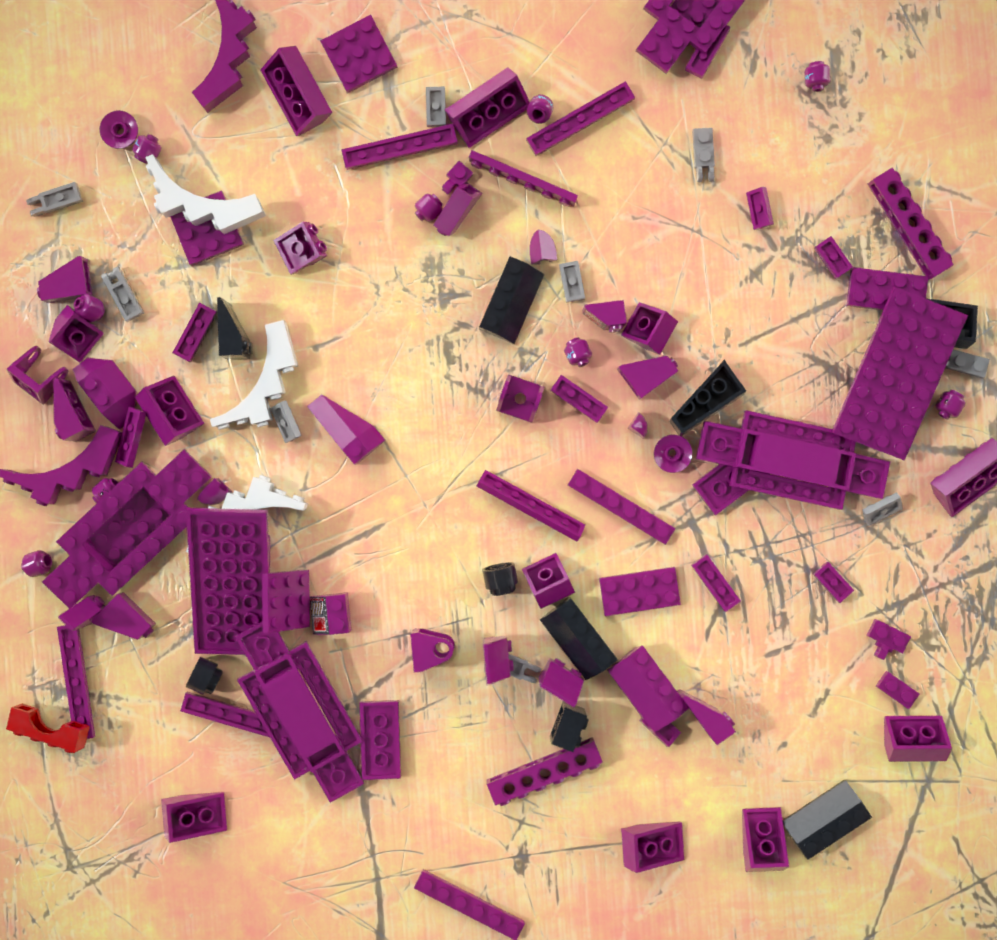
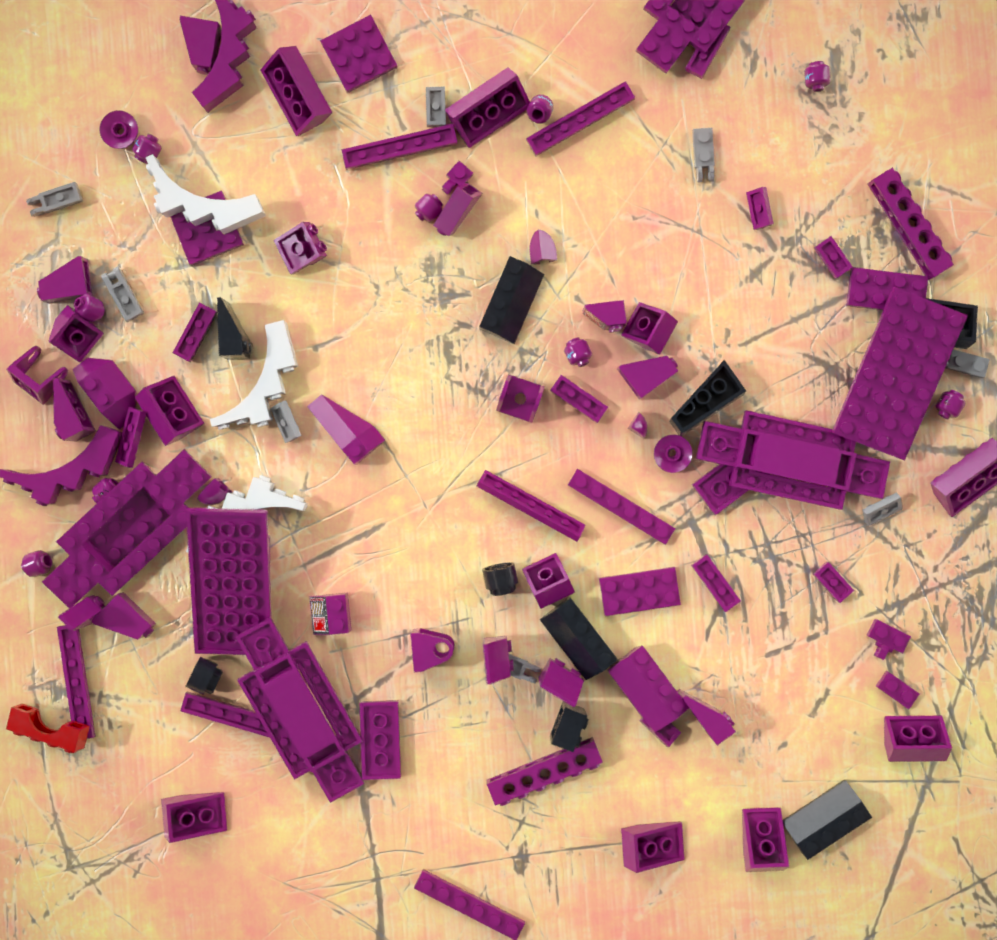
magenta plate [262,570,310,633] -> none
magenta plate [469,150,578,207] -> none
light grey plate [559,261,585,303] -> none
none -> magenta slope [179,15,222,75]

